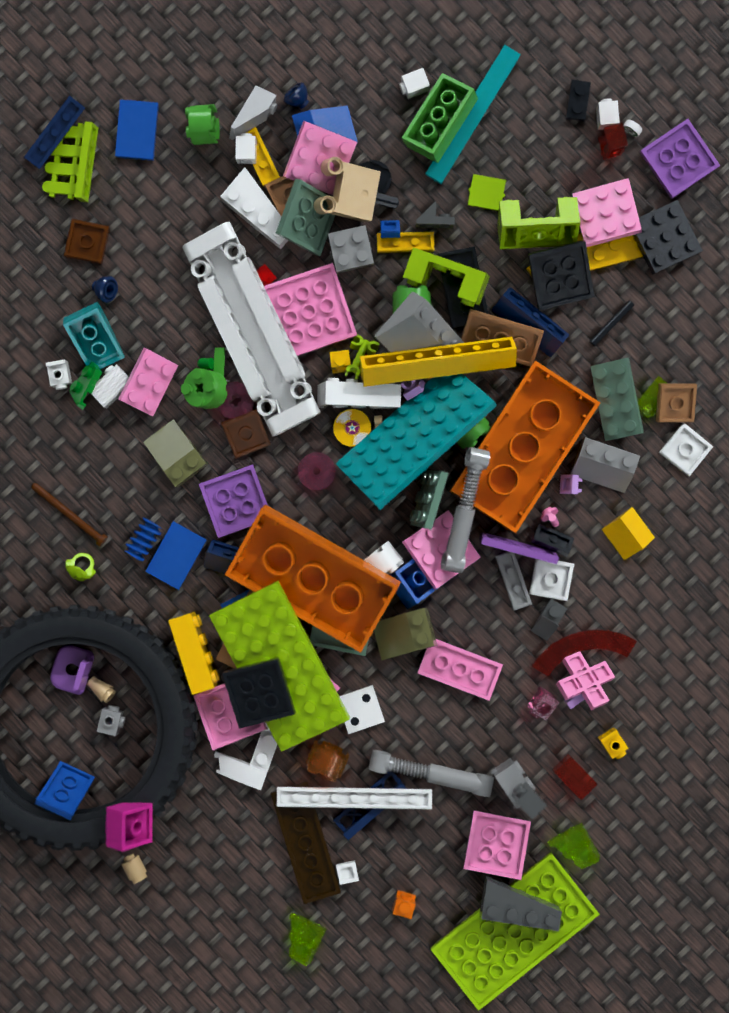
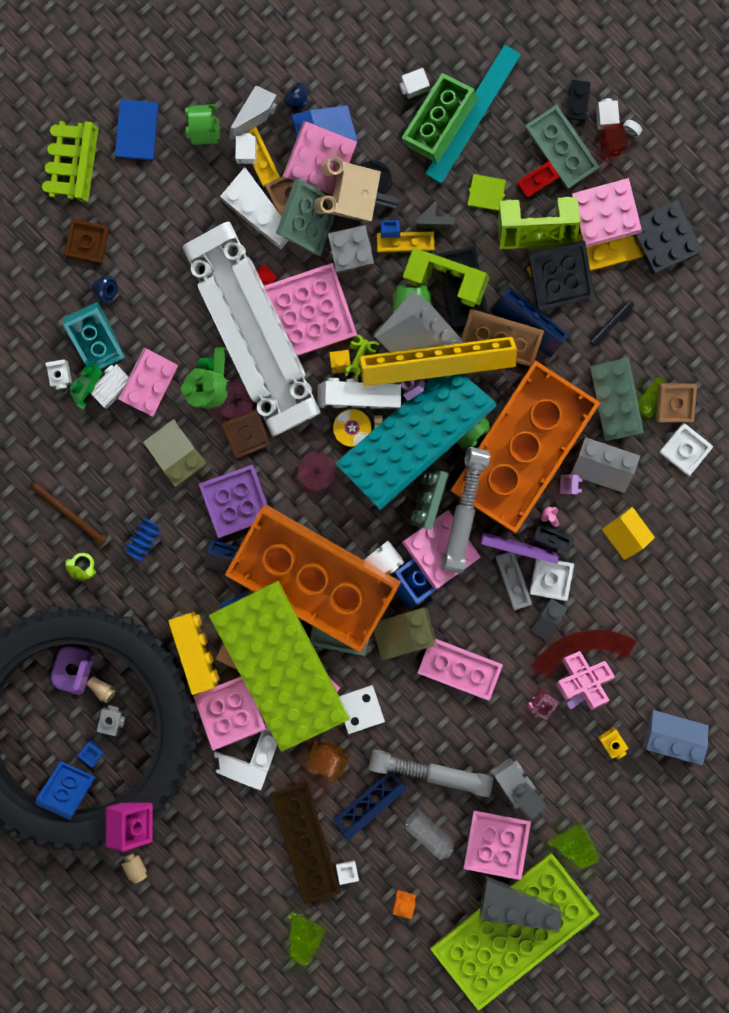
dark blue panel [23,96,85,170] -> none
blue tile [145,521,207,590] -> none
black plate [222,657,296,729] -> none
white tile [277,787,432,809] -> none
clear red panel [552,754,598,800] -> none
medium lavender plate [640,119,720,199] -> none
none -> blue tile [77,740,105,768]
none -> clear brick [405,808,454,860]
none -> red plate [517,161,560,199]
none -> sand green plate [524,104,599,190]
none -> sand blue slope [642,710,708,765]

